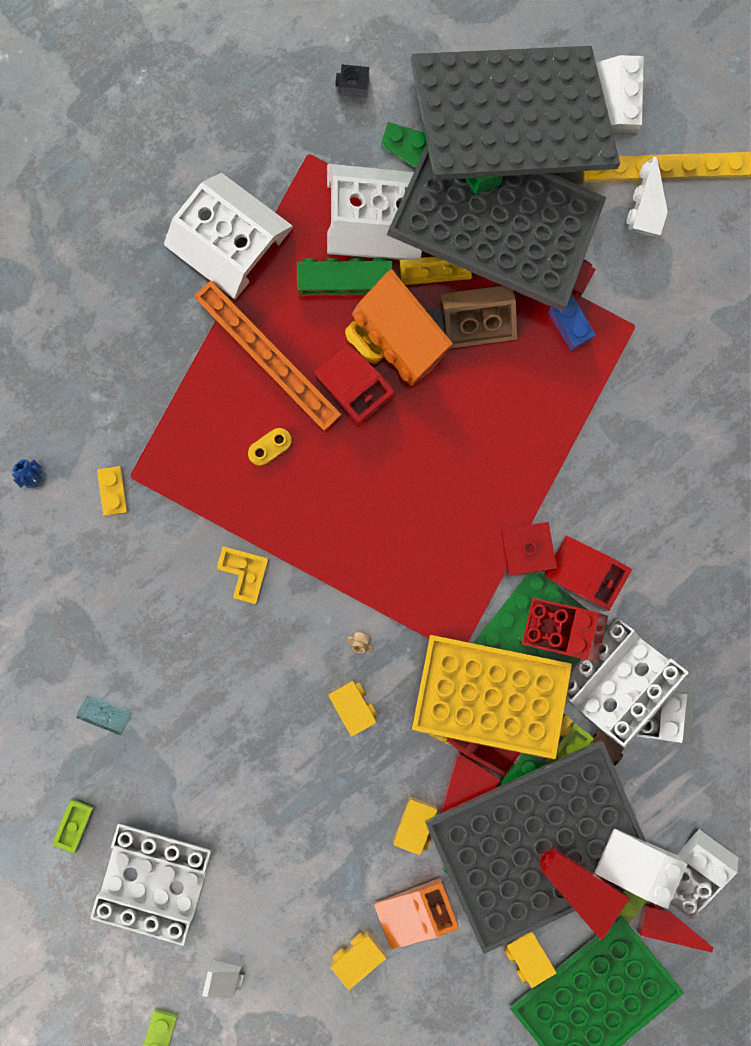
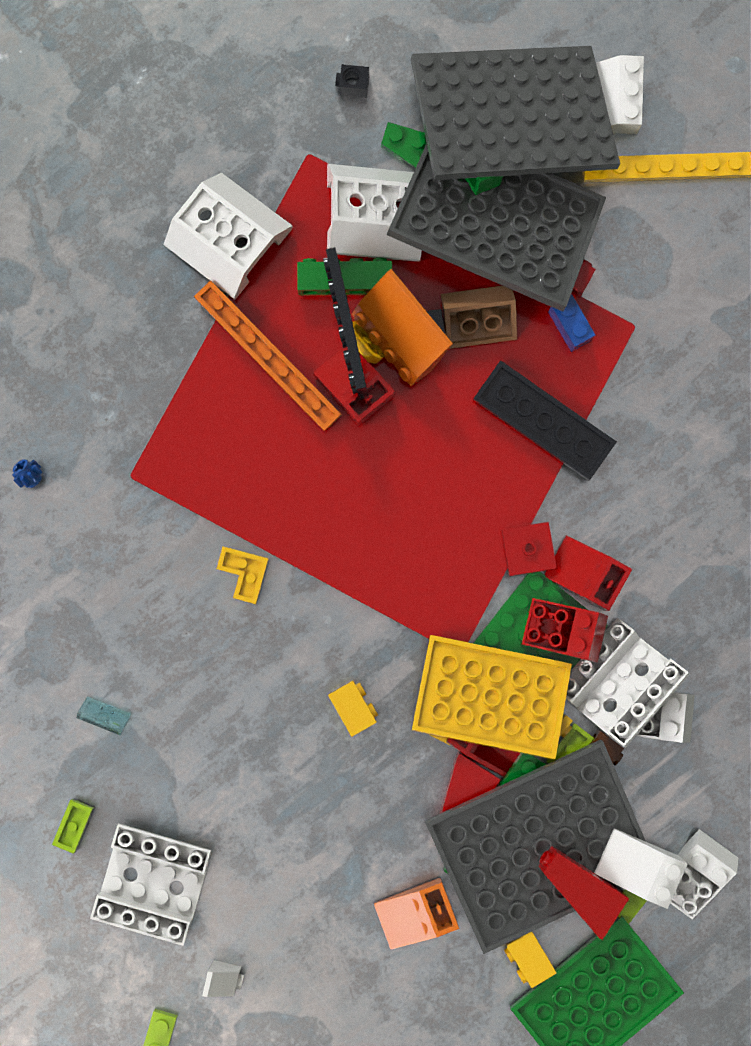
yellow plate [97,466,128,517] -> none
yellow plate [248,428,292,466] -> none
yellow brick [330,931,386,990] -> none
tan plate [347,632,373,654] -> none
yellow brick [393,797,438,856] -> none
yellow plate [400,257,472,285] -> none
white slope [626,157,668,237] -> none
red slope [637,902,713,953] -> none
none -> black plate [323,247,369,400]
none -> black plate [473,360,617,481]

